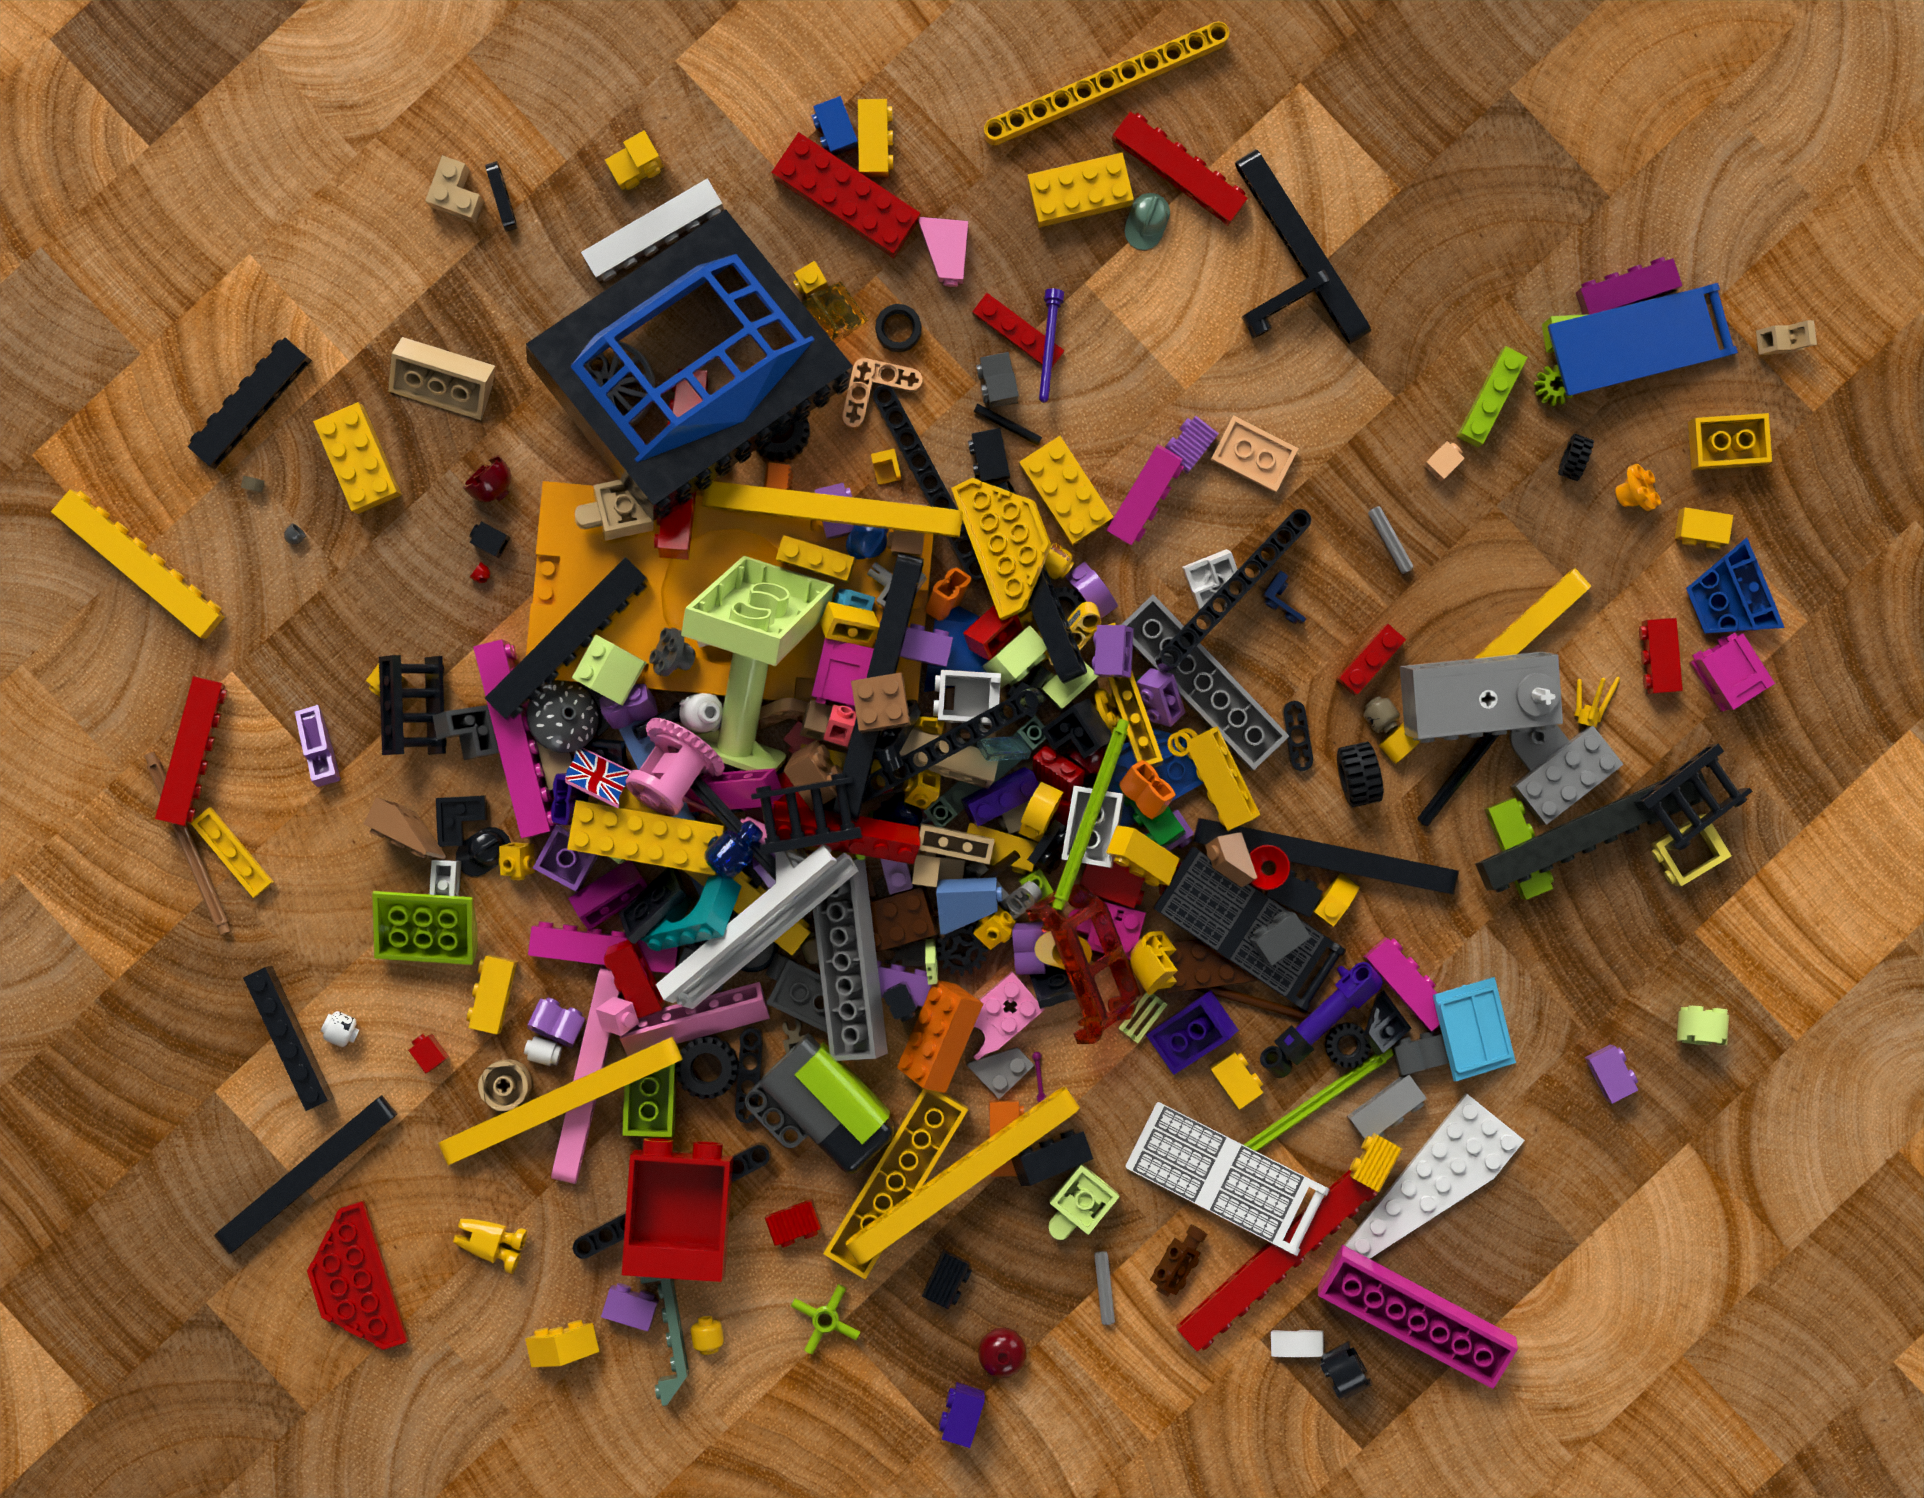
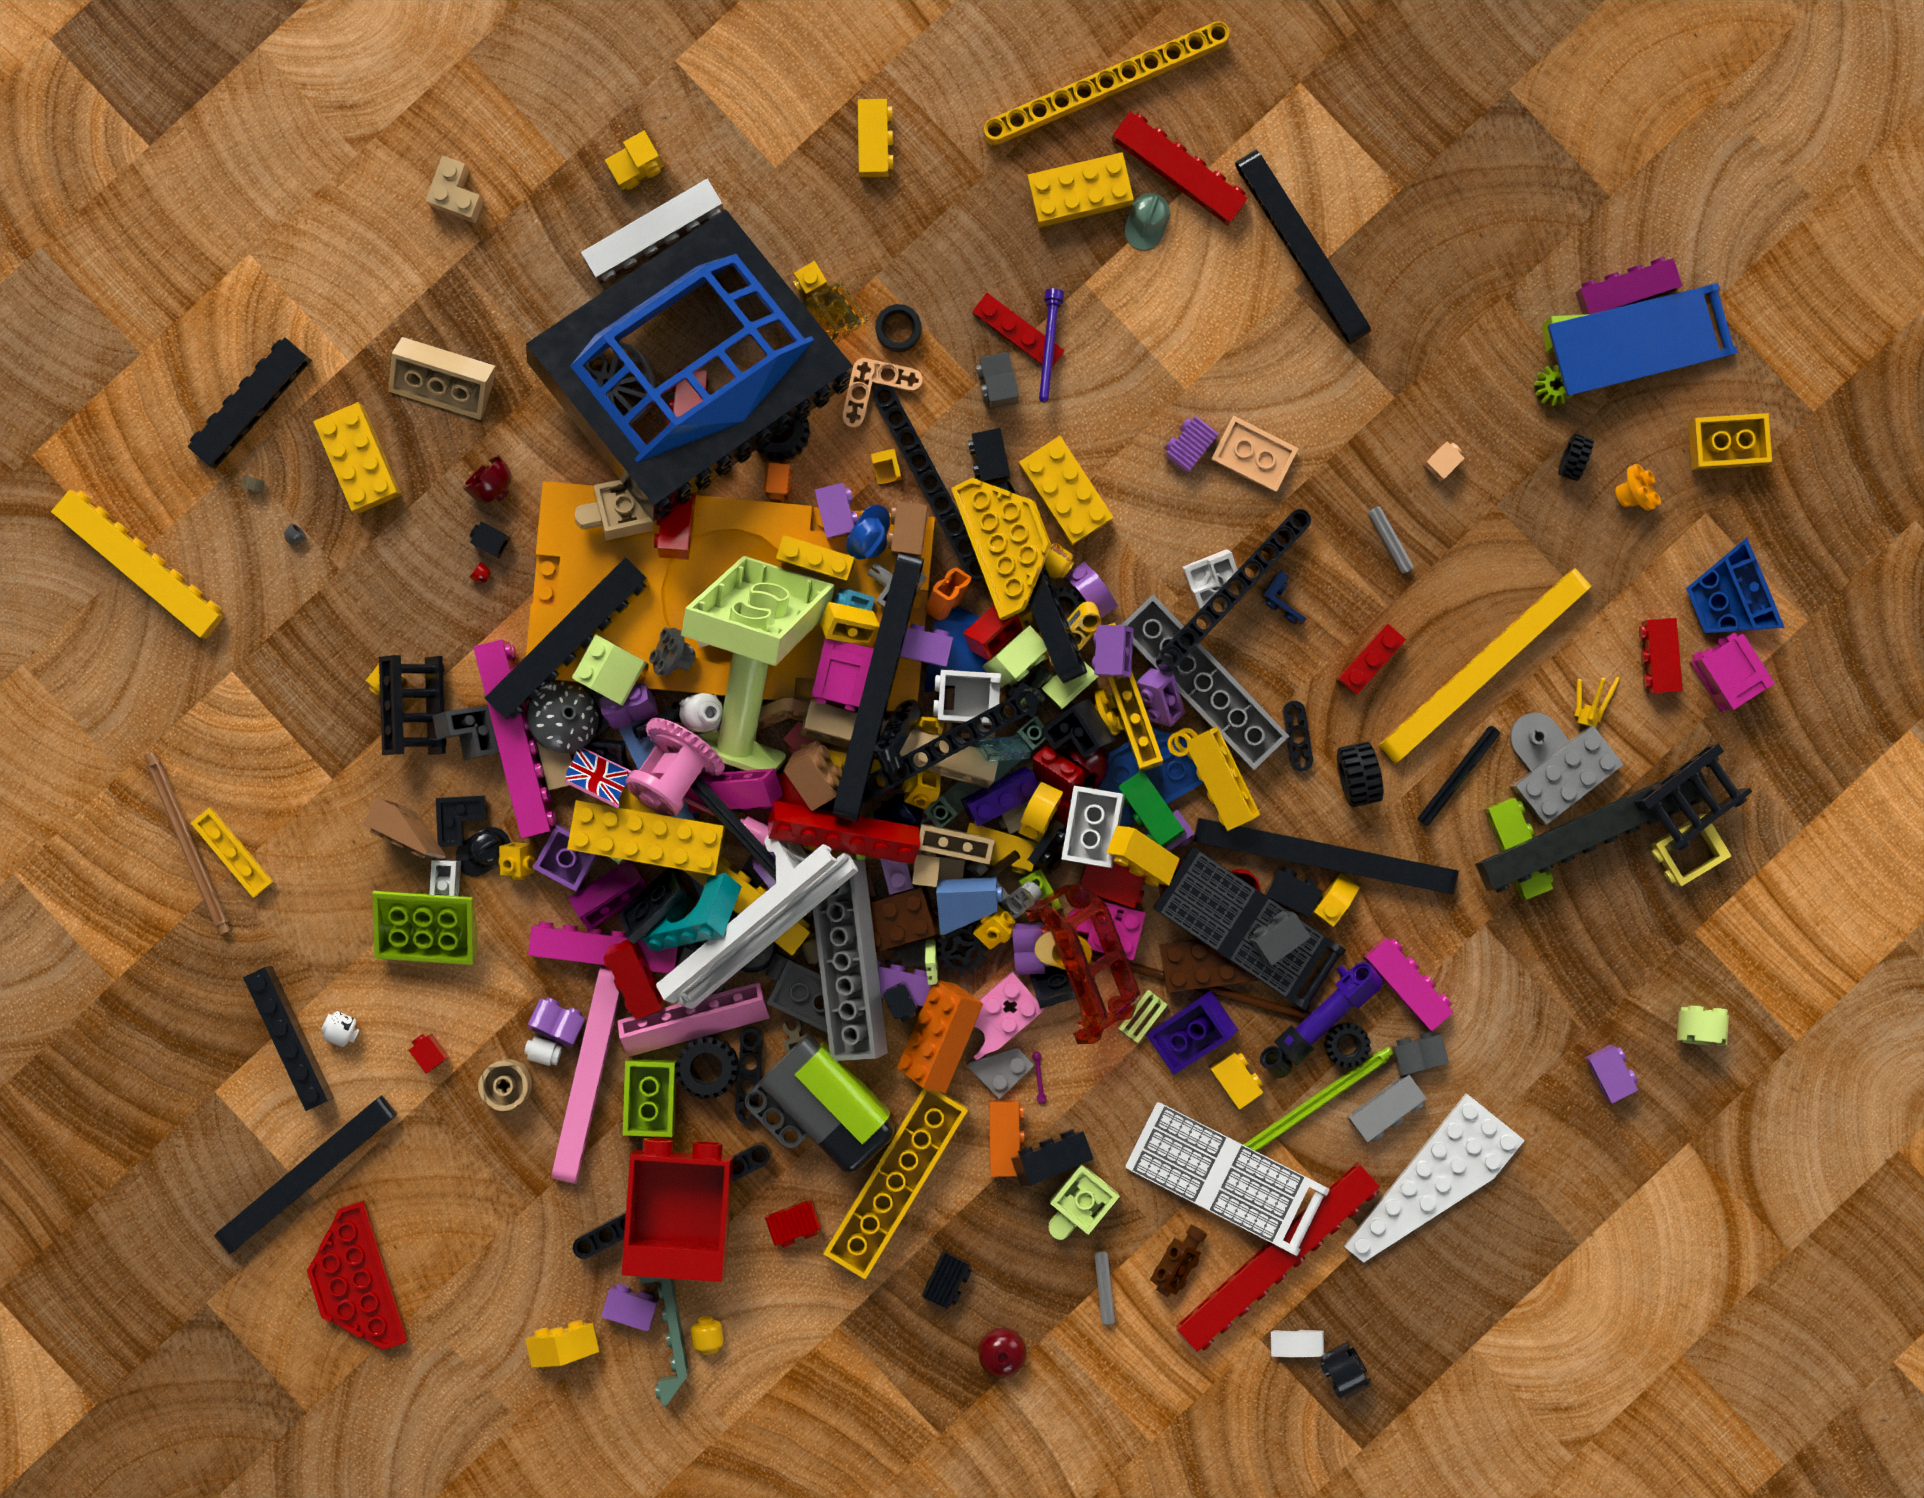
red brick [155,676,227,827] -> none
medium lavender slope [295,705,341,787] -> none
yellow beam [438,1036,683,1165] -> none
yellow piece [453,1219,528,1274] -> none
yellow brick [466,955,518,1035] -> none
black beam [485,161,518,232] -> none
dark purple brick [551,773,589,825] -> none
bright pink brick [595,997,639,1036] -> none
yellow beam [702,481,963,537] -> none
clear blue piece [704,820,763,880] -> none
black fence [751,773,862,855] -> none
red brick [771,132,921,259] -> none
lime bar [790,1284,860,1355] -> none
blue brick [811,96,859,156] -> none
coral brick [823,704,856,747] -> none
yellow beam [845,1087,1080,1264] -> none
medium nougat brick [851,672,911,734] -> none
bright pink slope [919,217,968,287] -> none
dark purple brick [938,1382,985,1448] -> none
black bar [974,404,1042,445] -> none
lime piece [1052,718,1130,910] -> none
dark pink brick [1106,444,1184,545] -> none
orange brick [1119,760,1176,819] -> none
yellow brick [1130,931,1178,995] -> none
medium nougat slope [1205,832,1257,887] -> none
black beam [1242,270,1330,339] -> none
red piece [1249,845,1290,890] -> none
dark pink brick [1318,1244,1518,1389] -> none
yellow brick [1349,1133,1402,1192] -> none
dark tan head [1363,696,1400,734] -> none
black wing [1363,990,1412,1056] -> none
light grey piece [1400,652,1563,743] -> none
medium azure piece [1433,977,1516,1081] -> none
lime brick [1457,346,1528,448] -> none
yellow brick [1675,507,1733,549] -> none
tan brick [1756,320,1817,355] -> none

